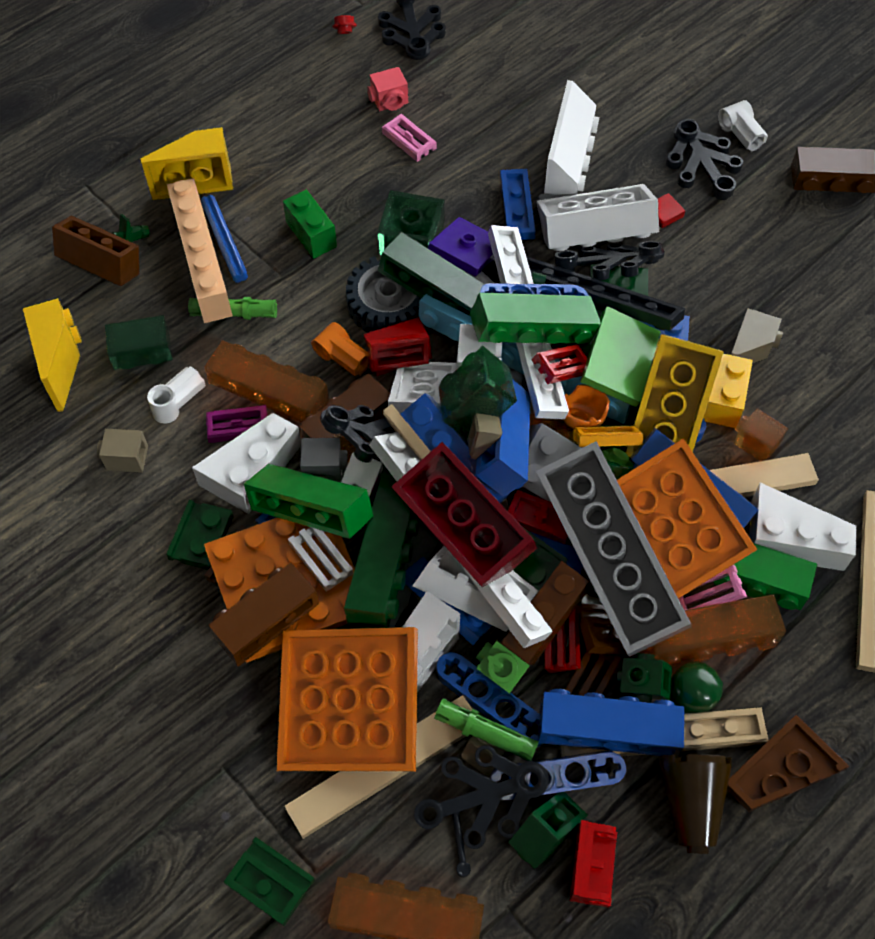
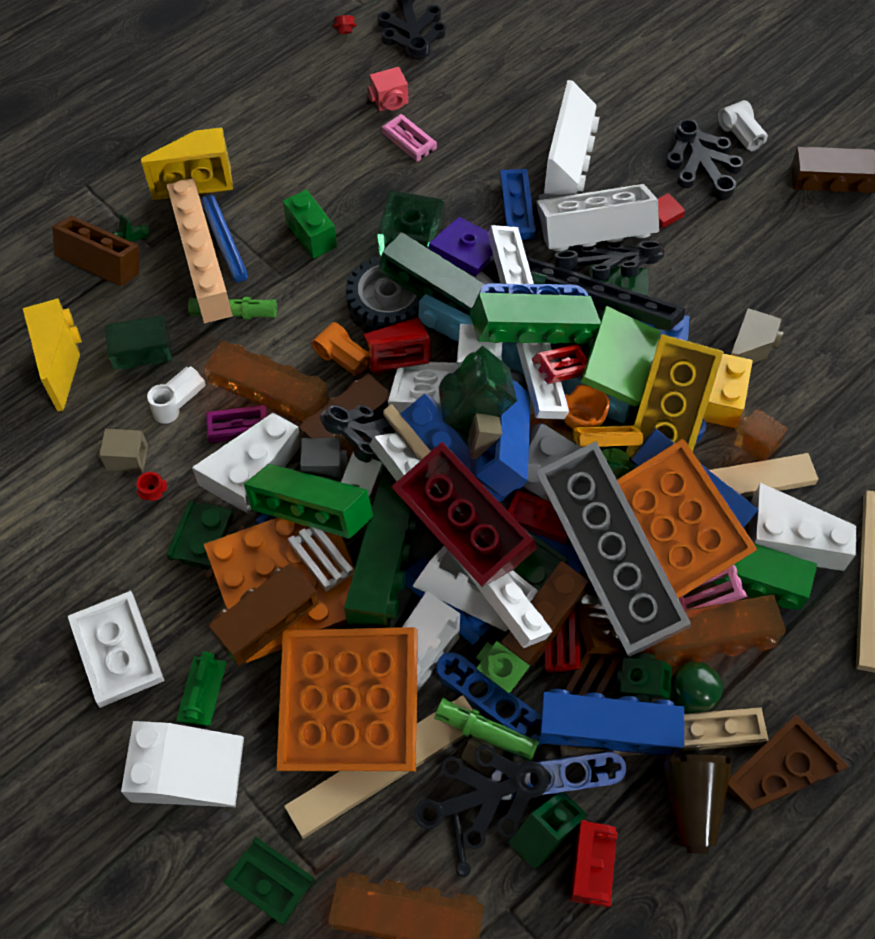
none -> white plate [68,591,165,708]
none -> white slope [121,721,244,807]
none -> red plate [136,472,167,501]
none -> green hinge [176,651,227,727]

